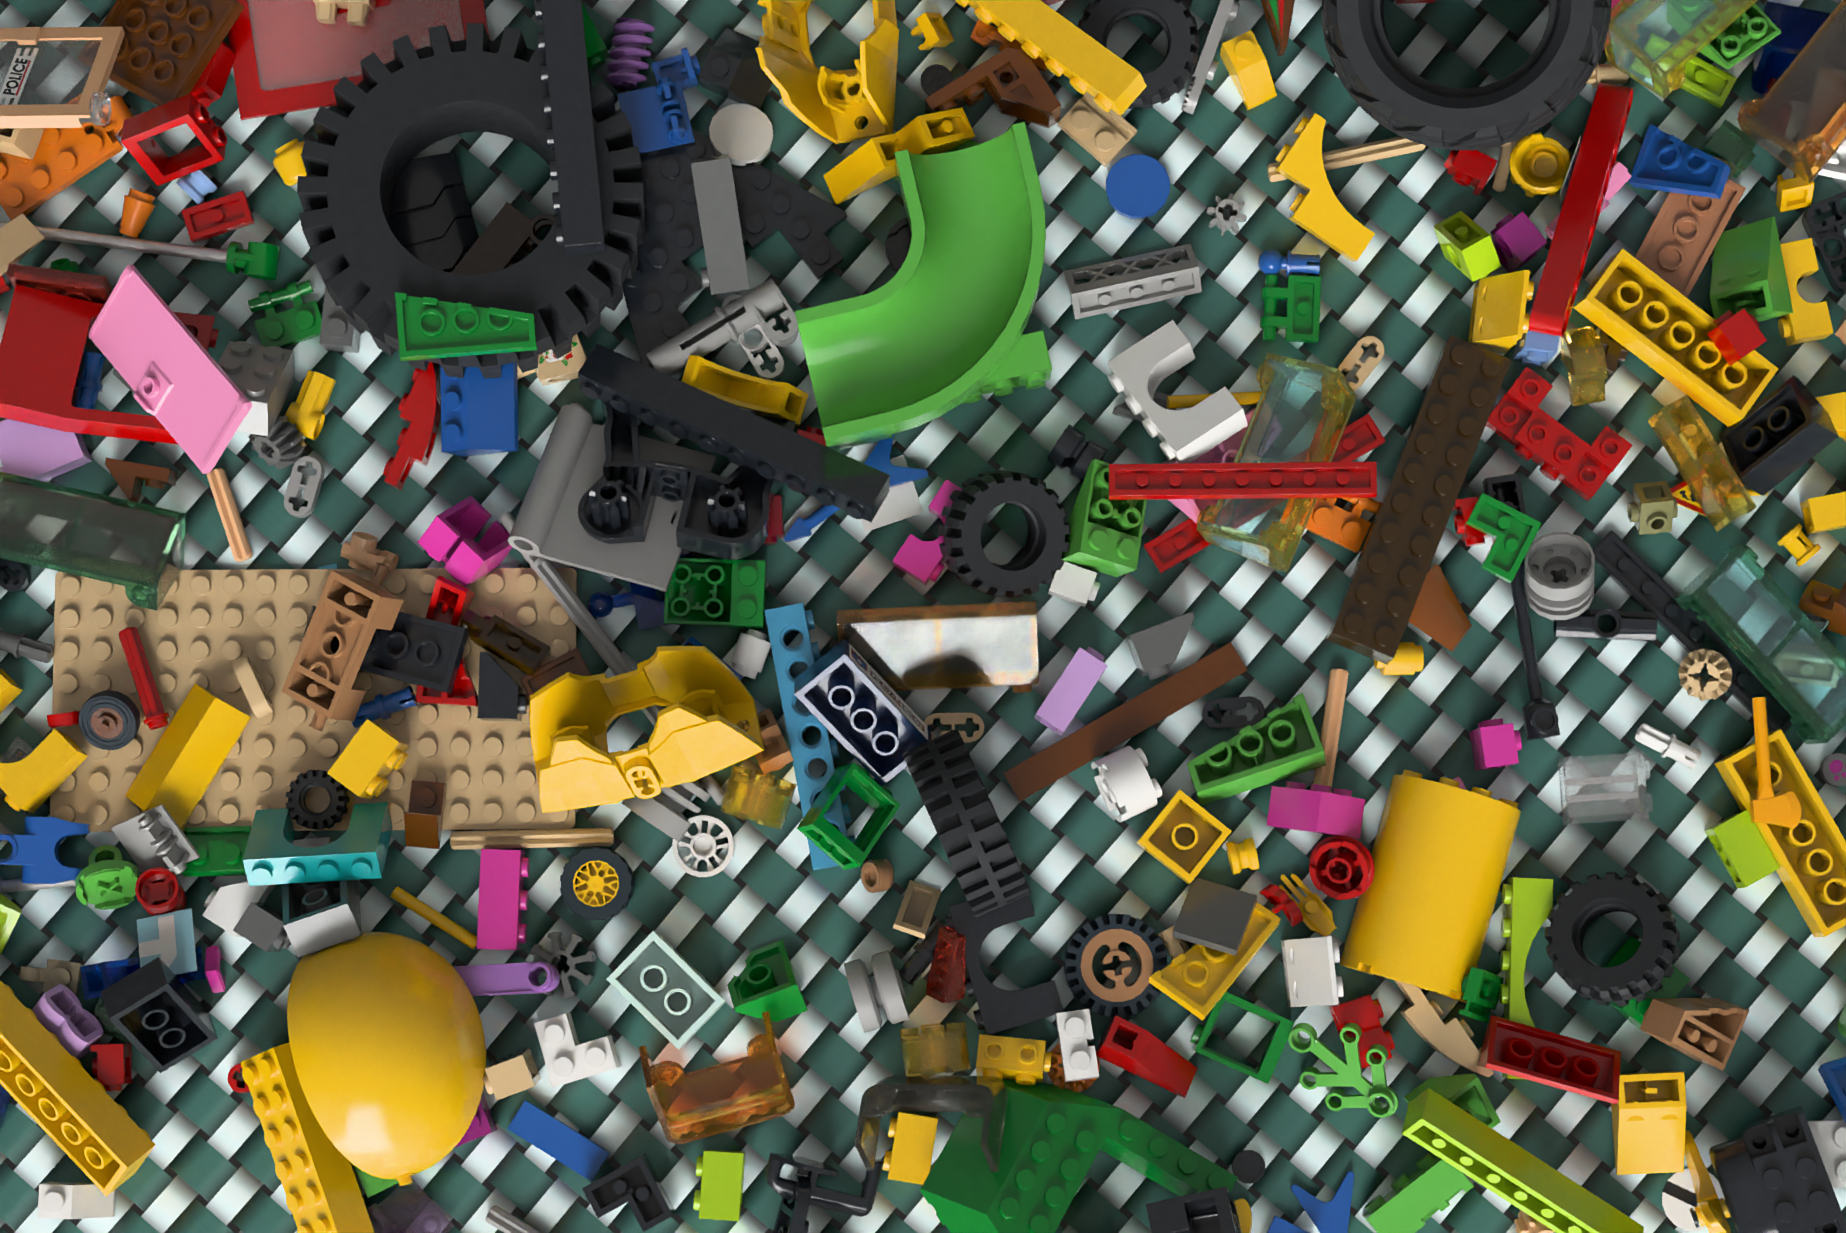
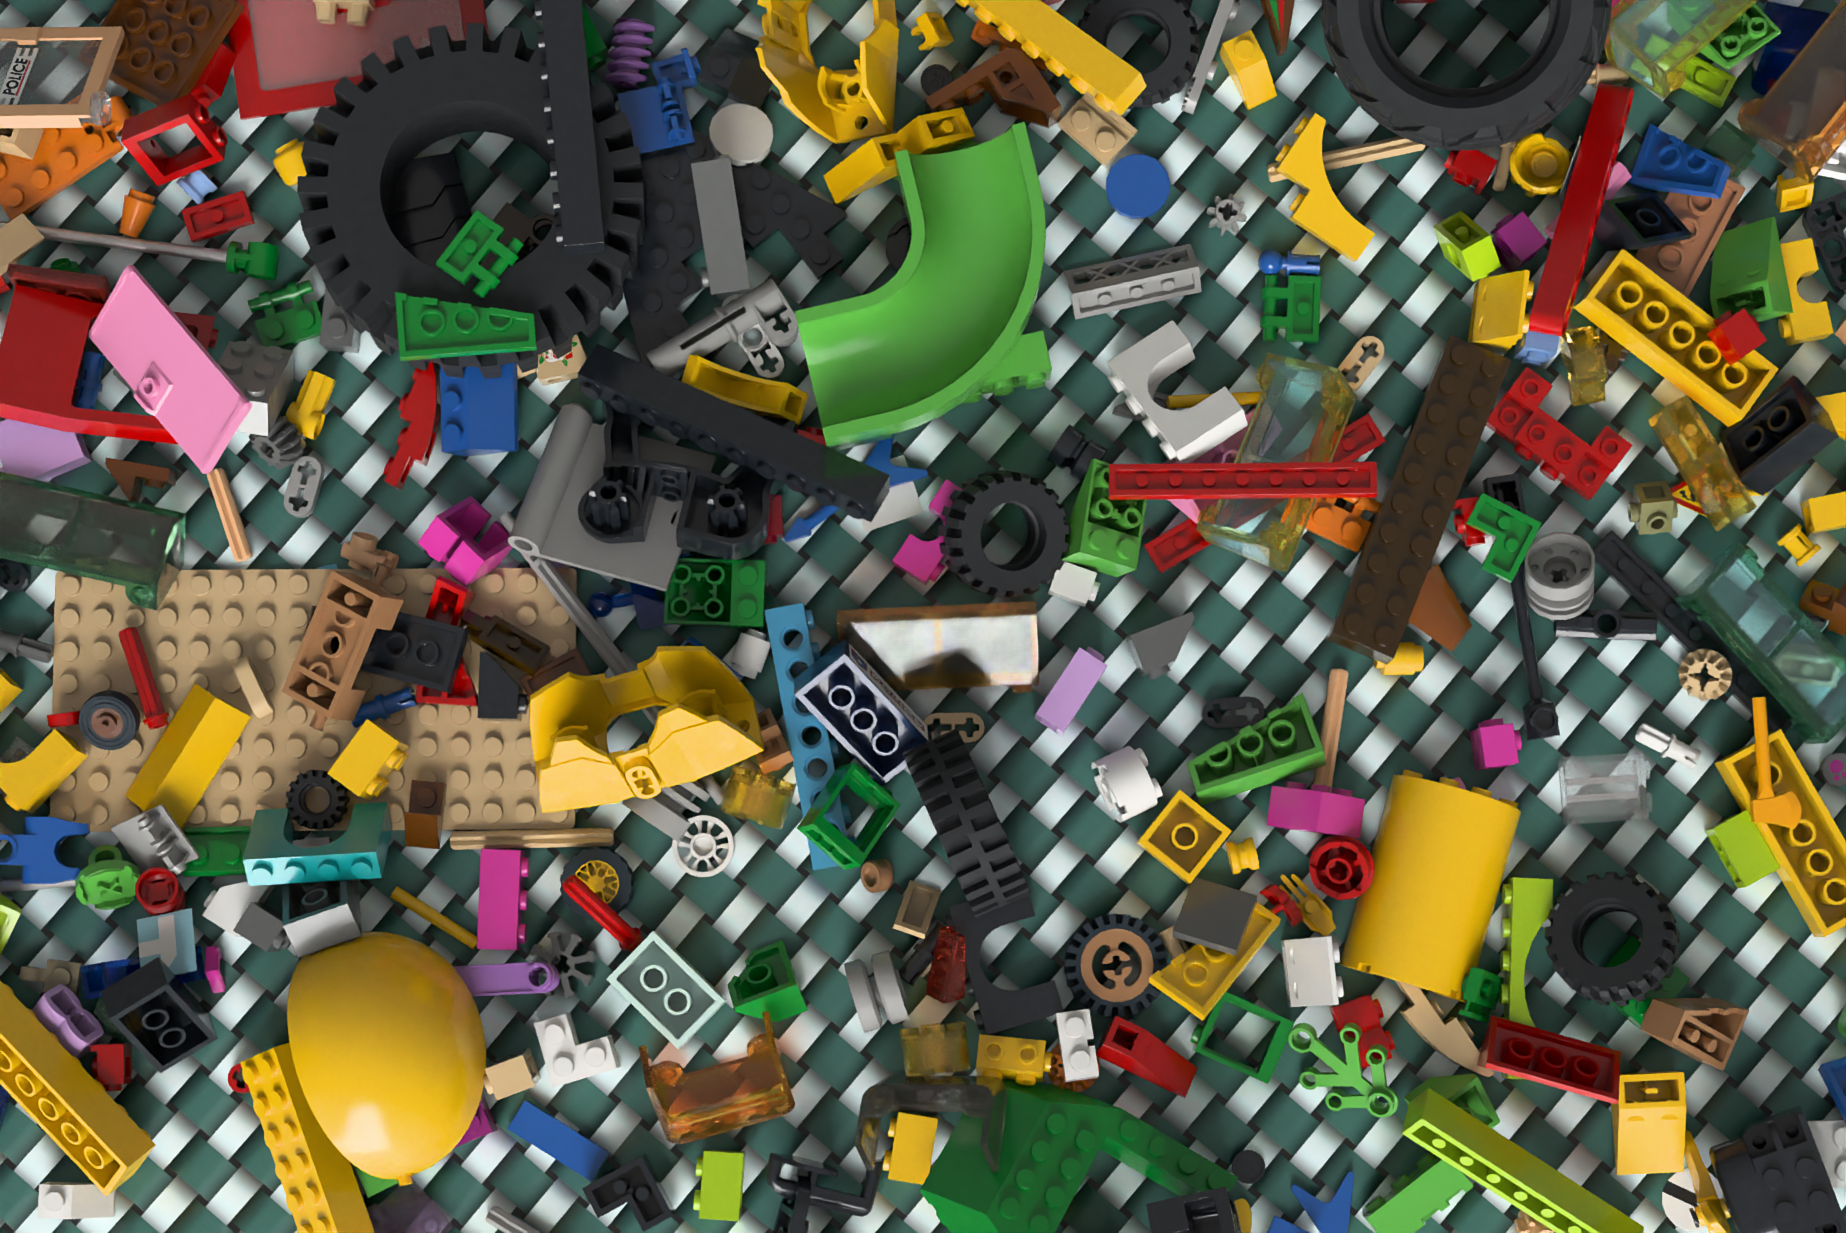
reddish brown tile [1003,642,1247,802] -> none
none -> green plate [436,210,524,298]
none -> red axle [562,875,643,952]
none -> black slope [1594,191,1692,251]

